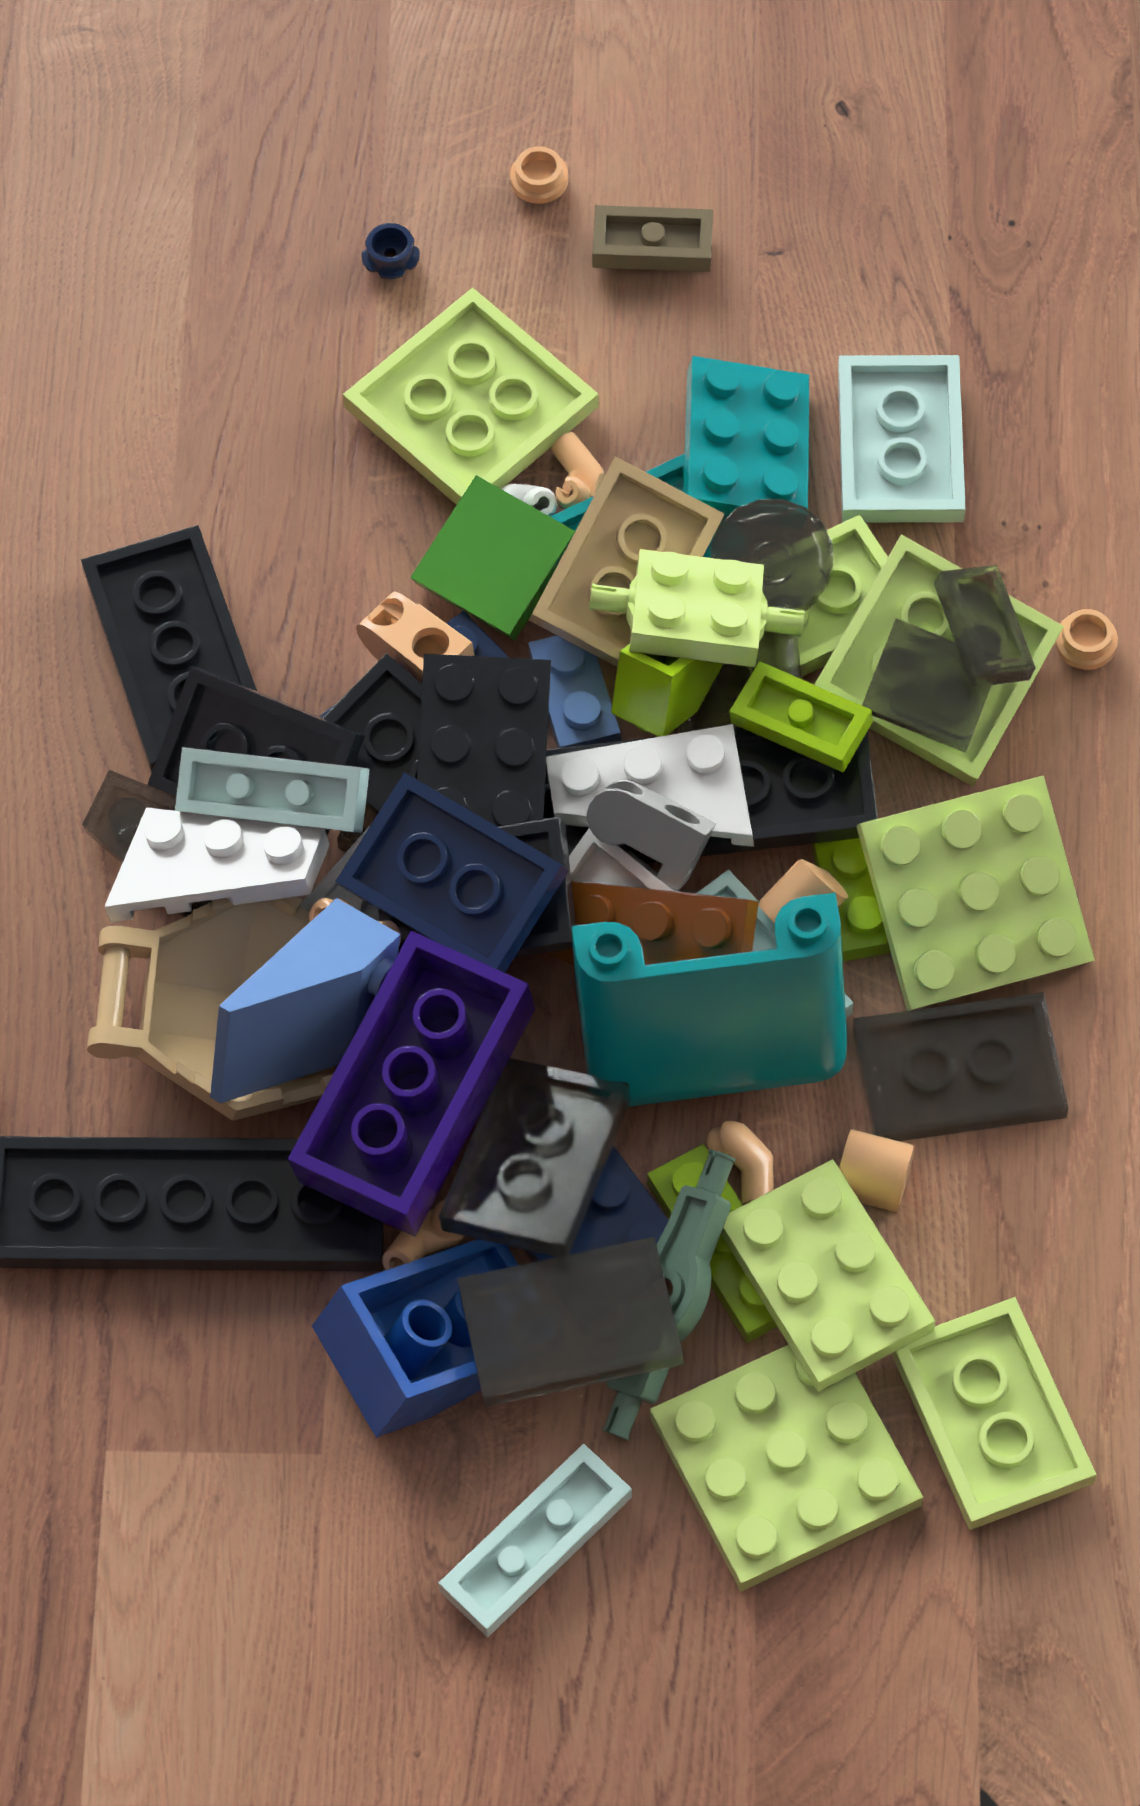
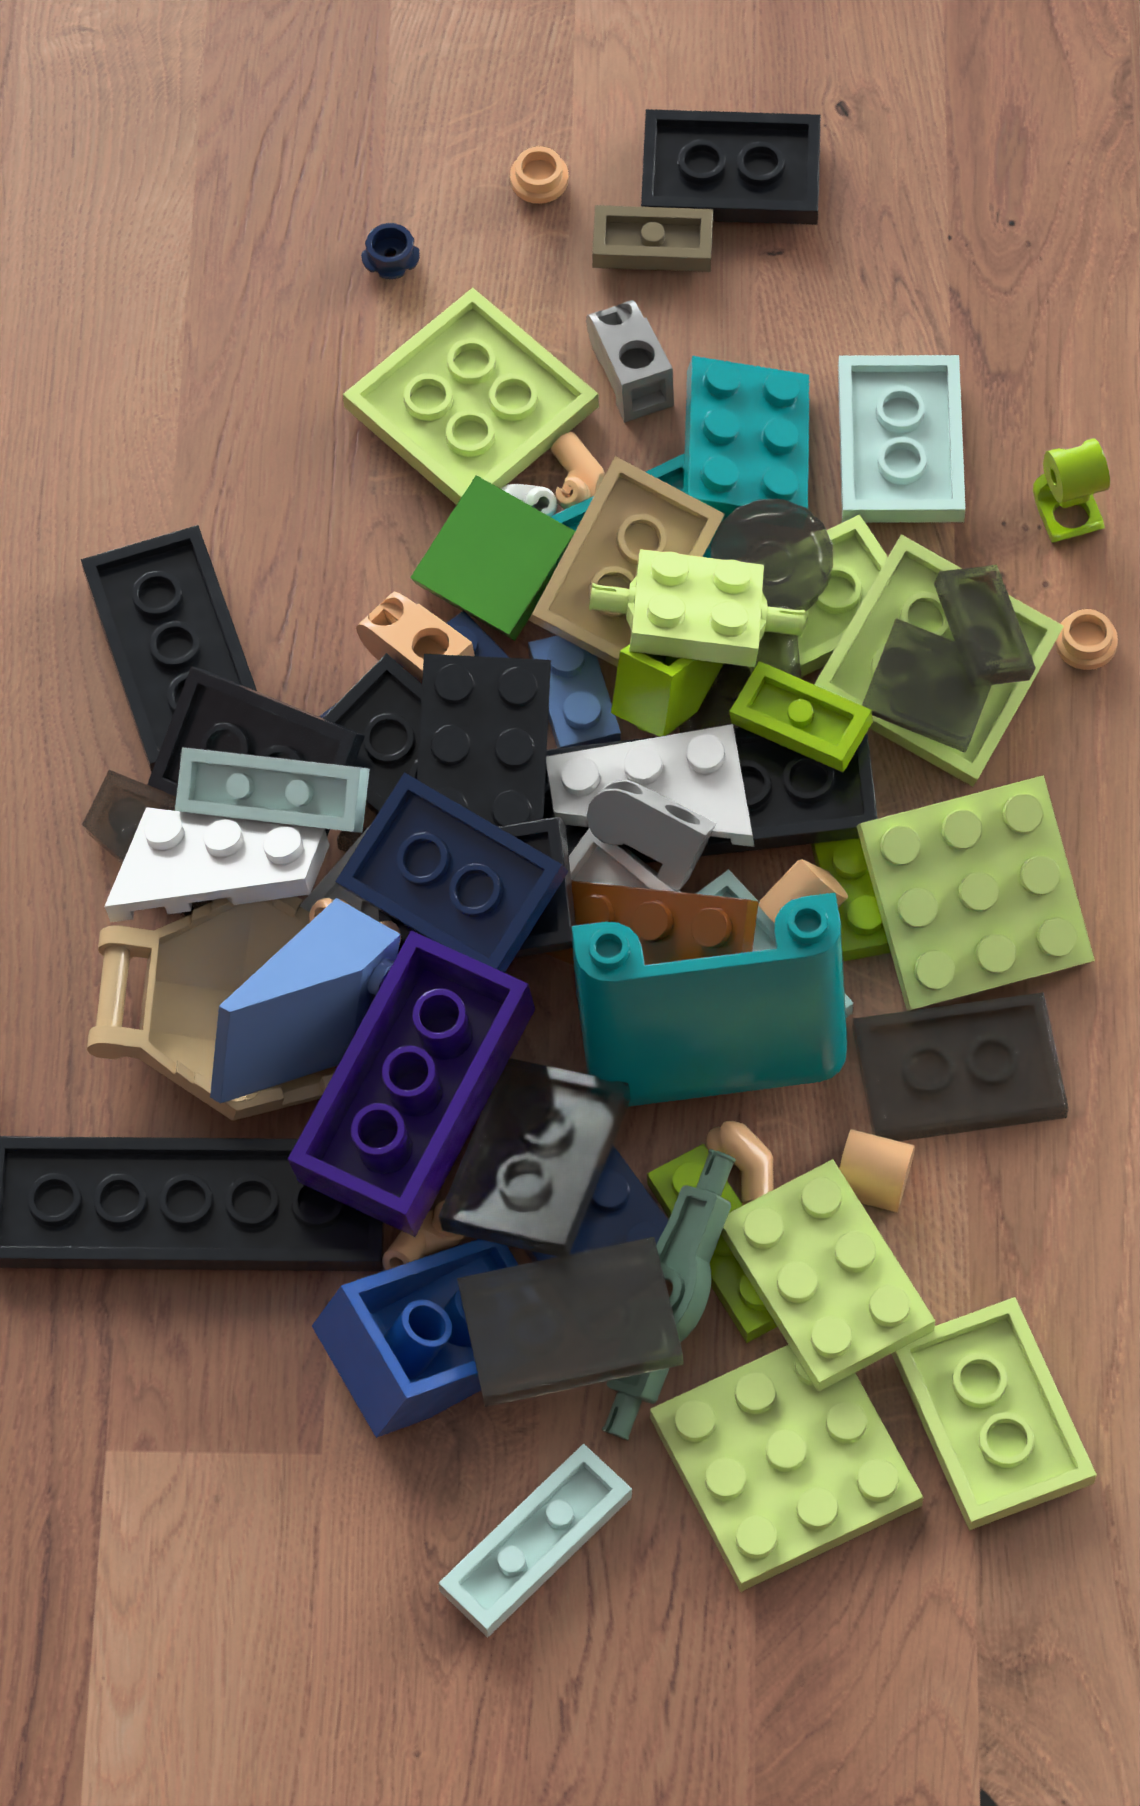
none -> light grey leg [586,300,674,423]
none -> black plate [641,109,821,225]
none -> lime leg [1033,438,1110,543]

